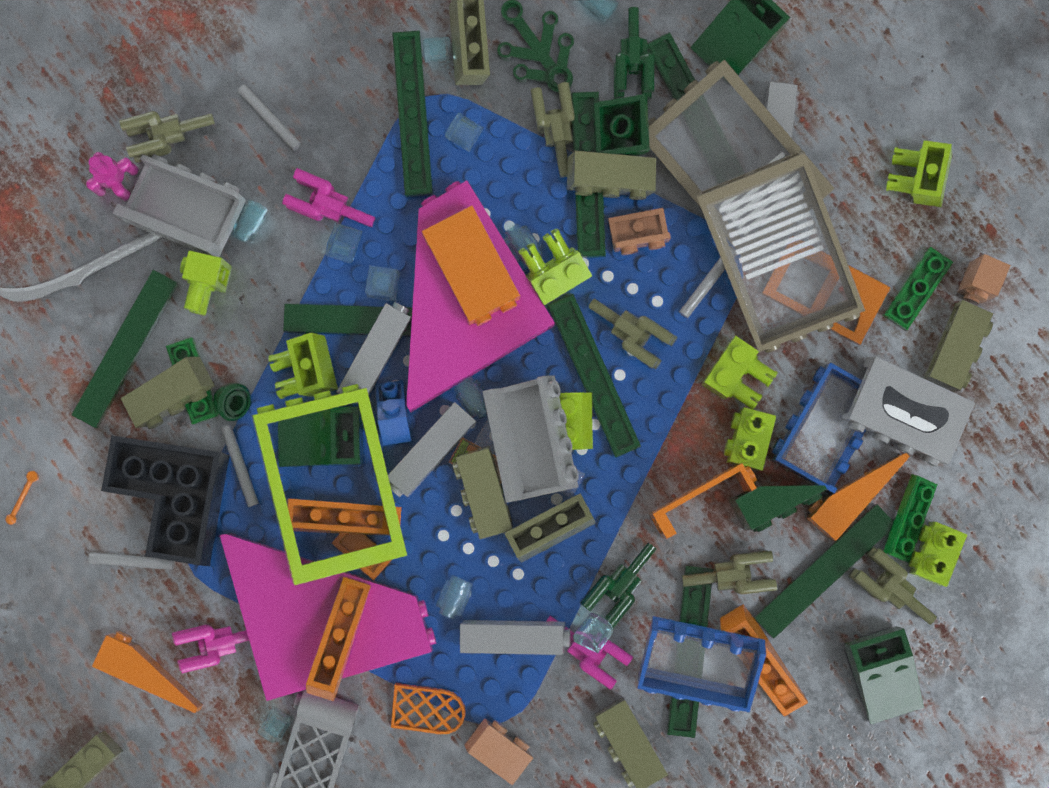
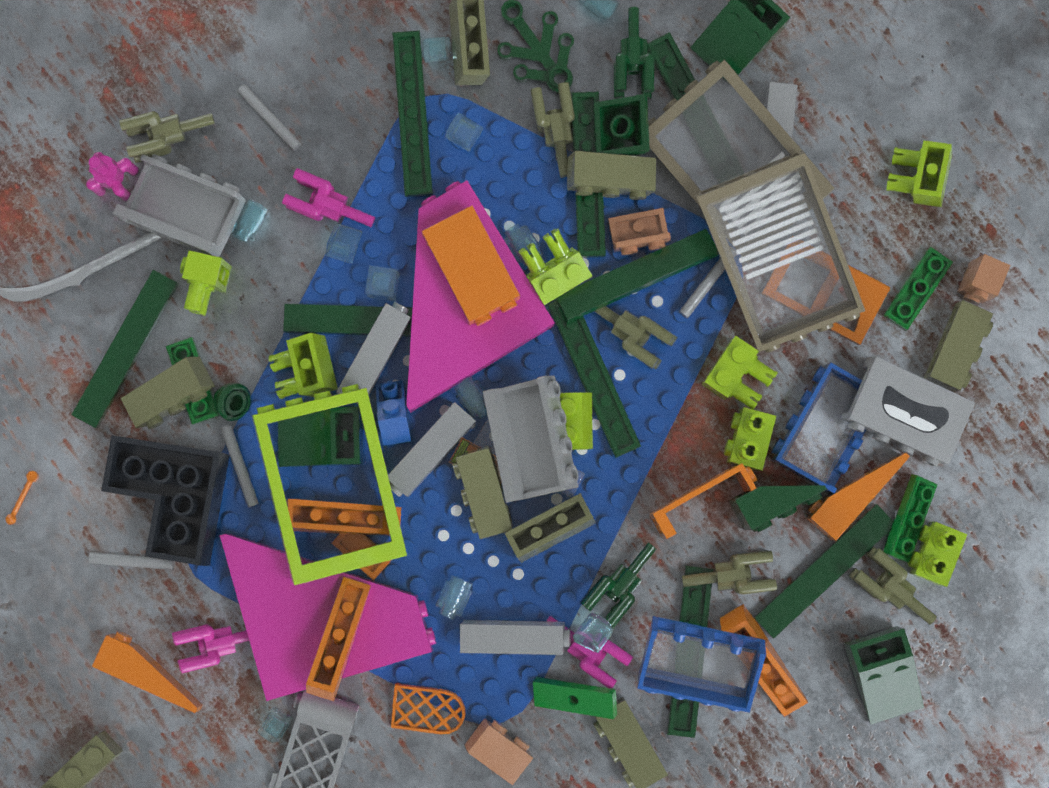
none -> green tile [533,677,617,719]
none -> dark green tile [556,229,719,323]

